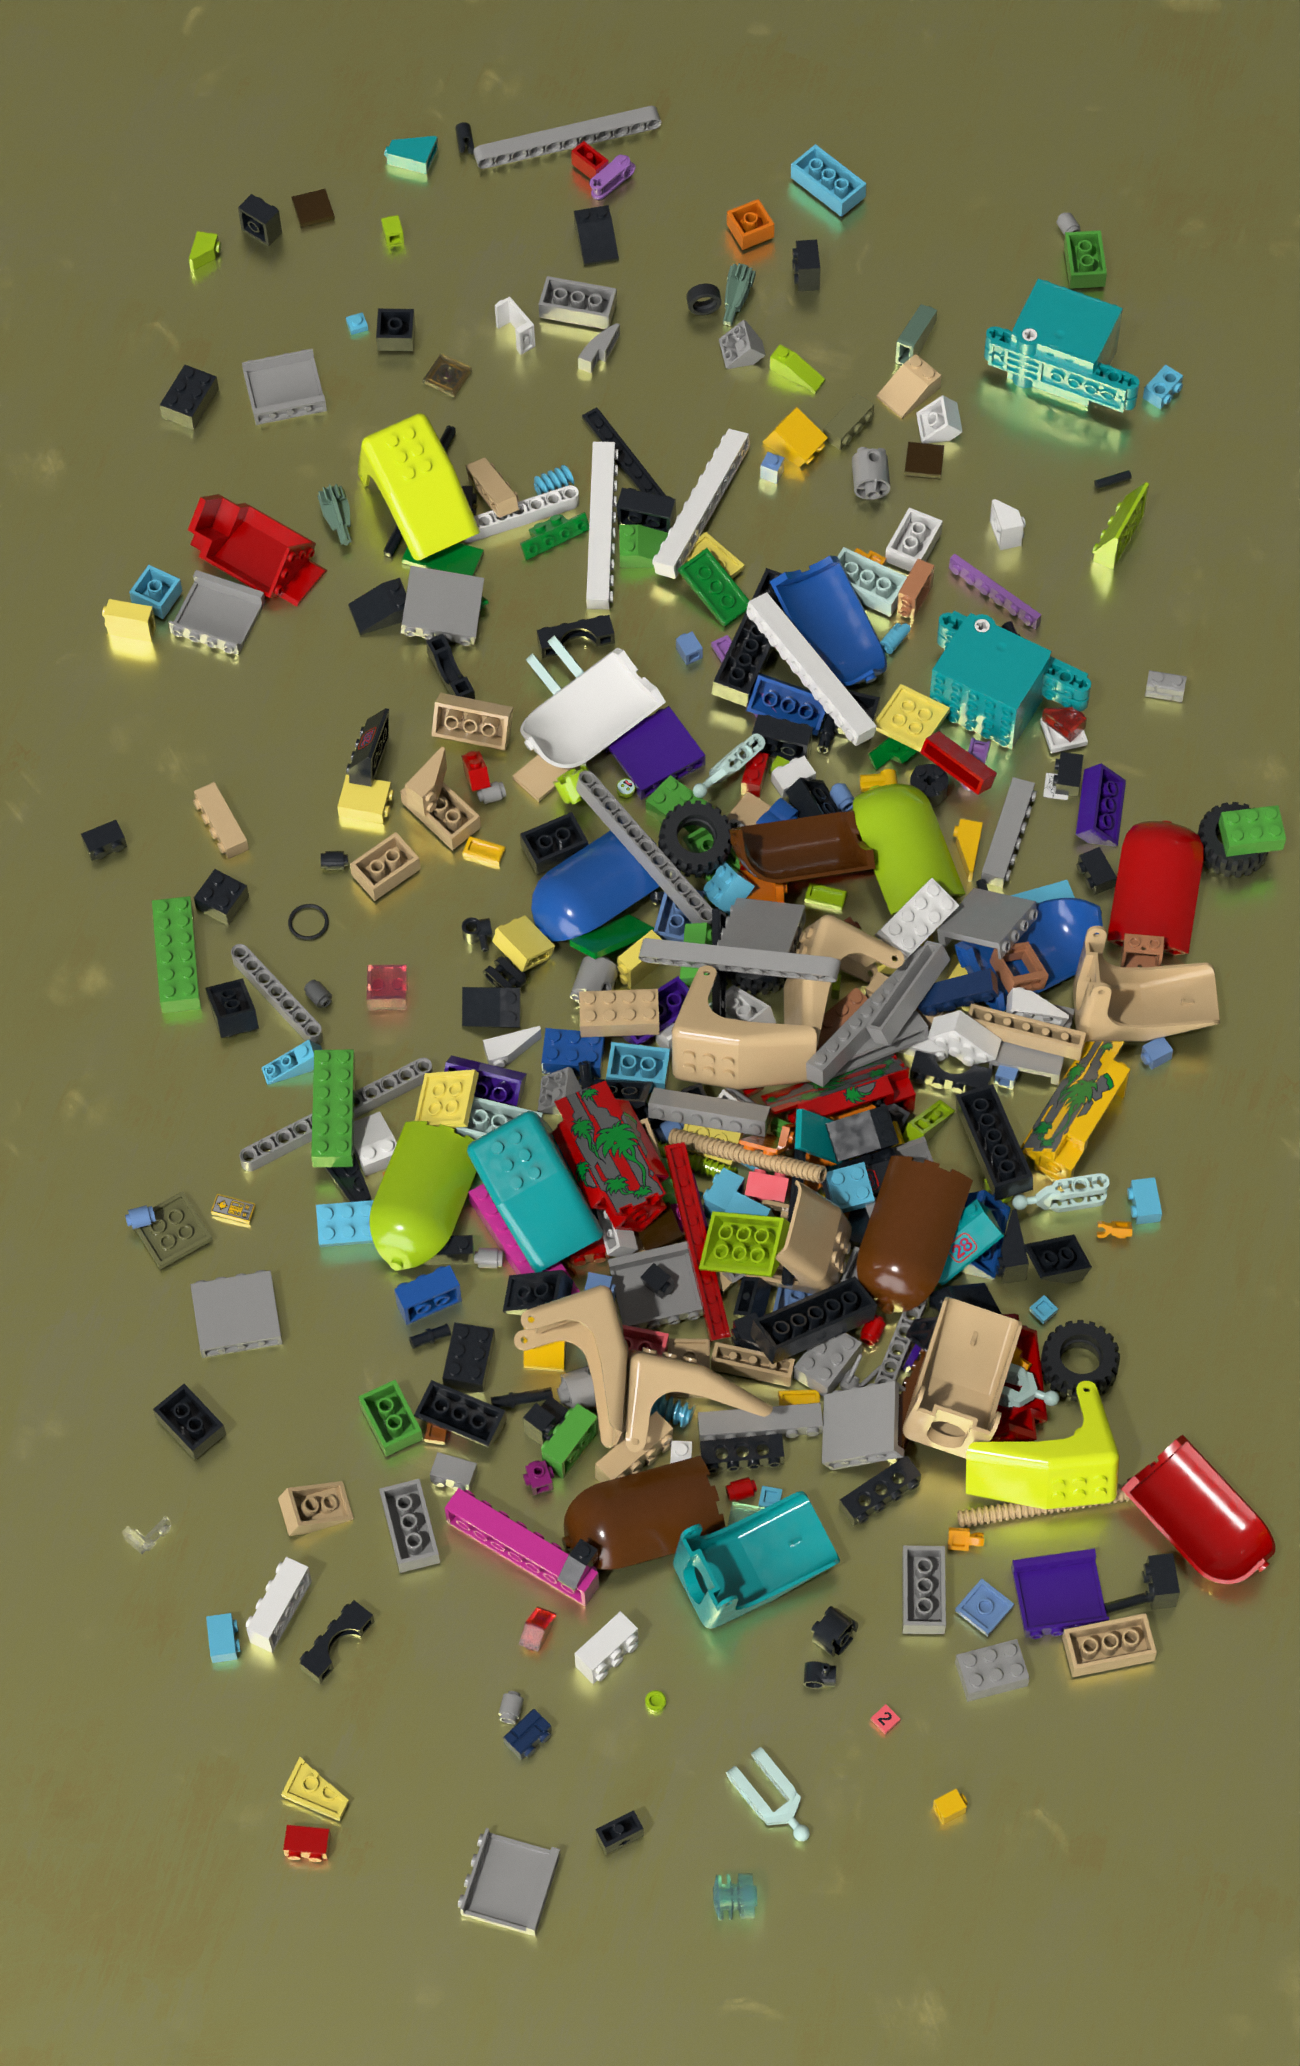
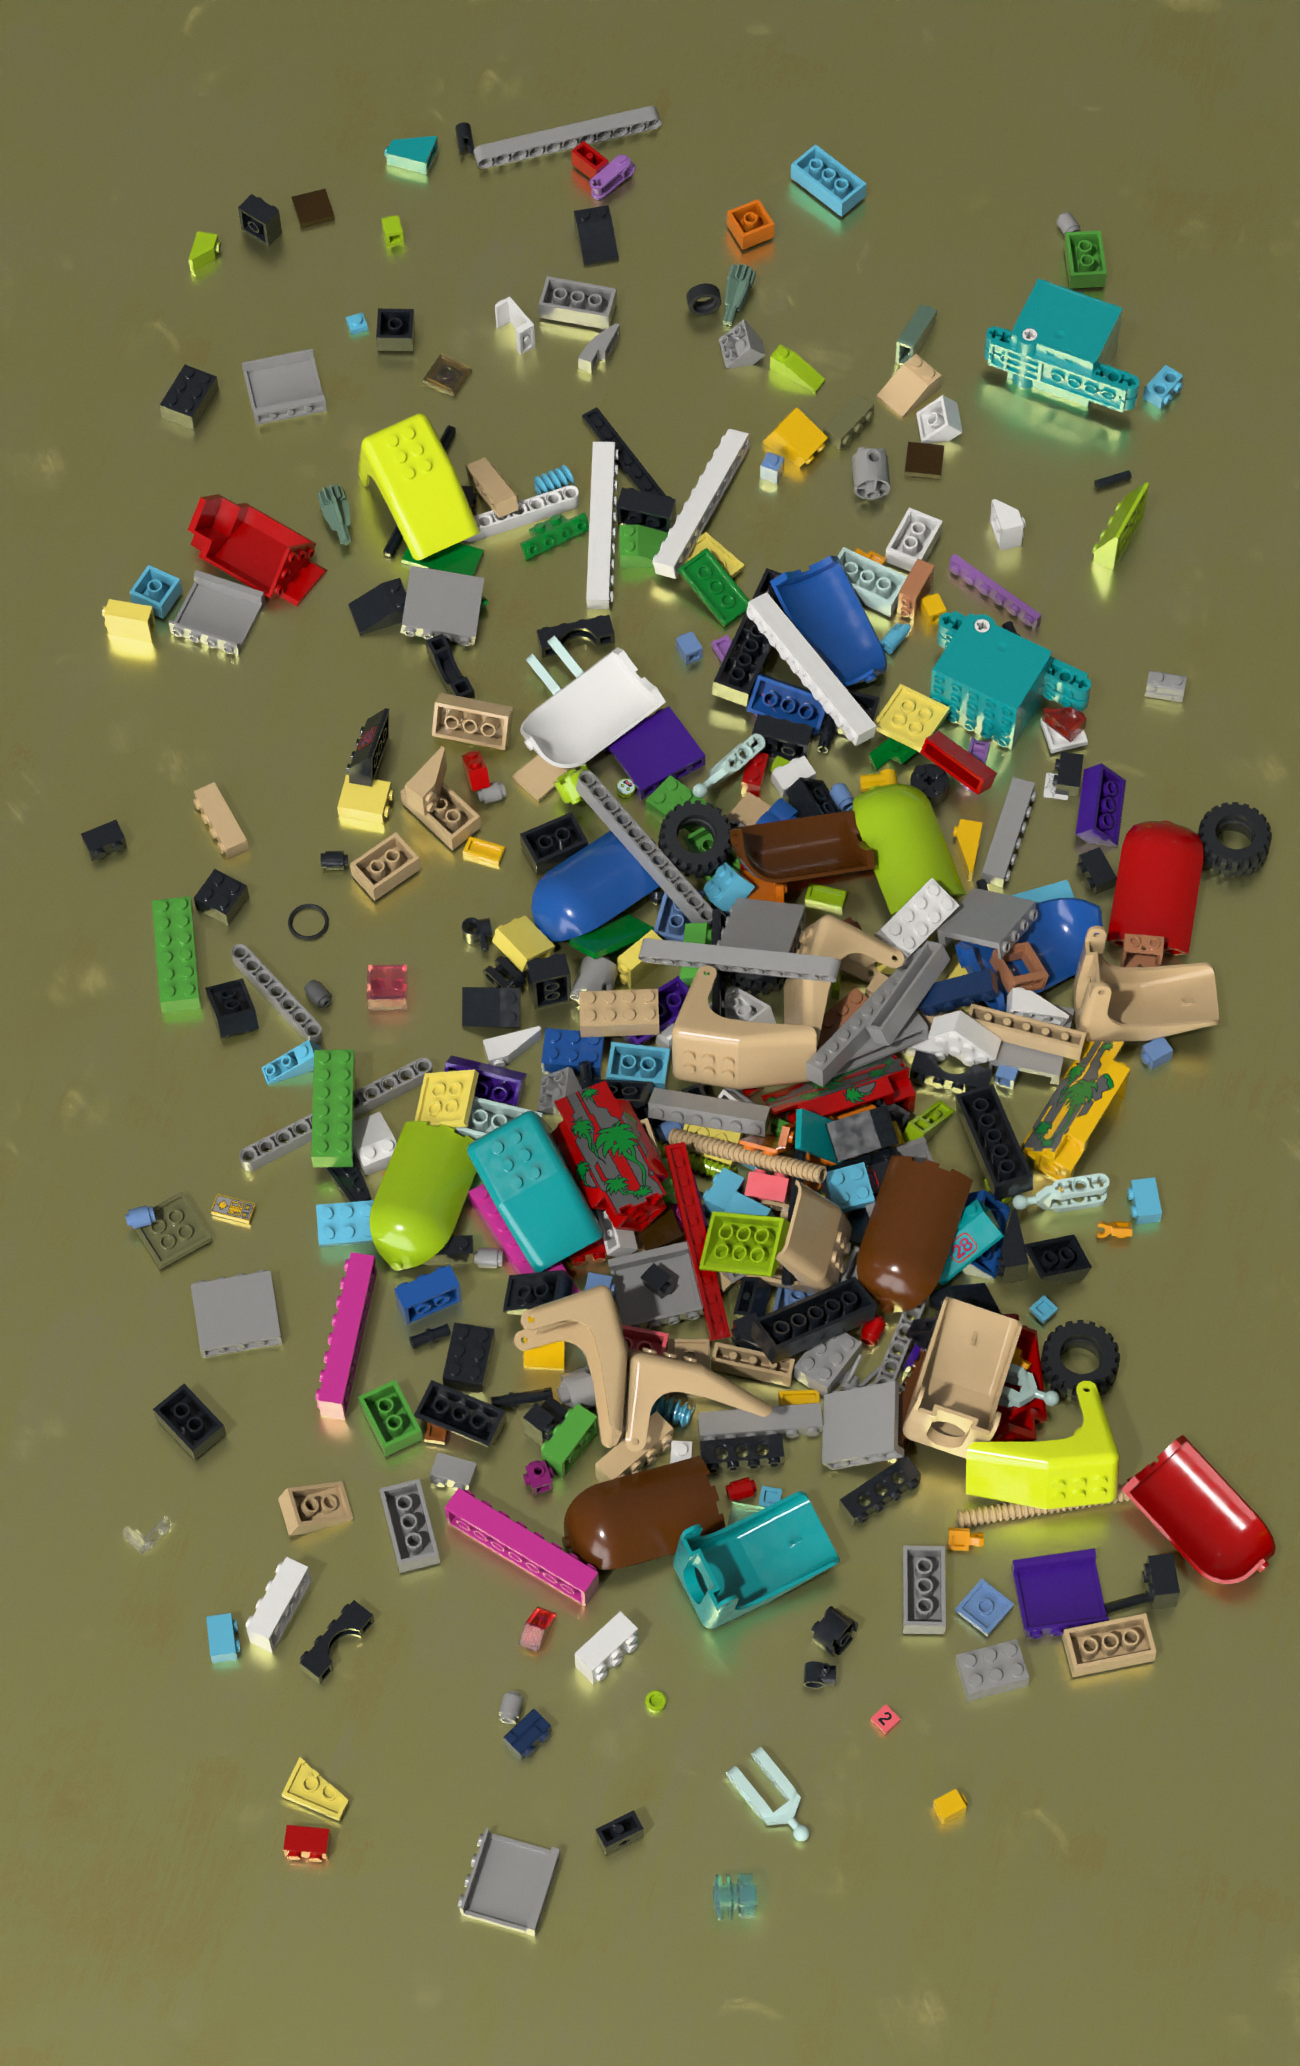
slope [557,1539,598,1591] -> none
black brick [792,239,820,292] -> none
bright green brick [1218,805,1286,857] -> none
none -> dark pink brick [315,1252,377,1420]
none -> black brick [527,953,572,1010]
none -> yellow brick [920,593,947,626]

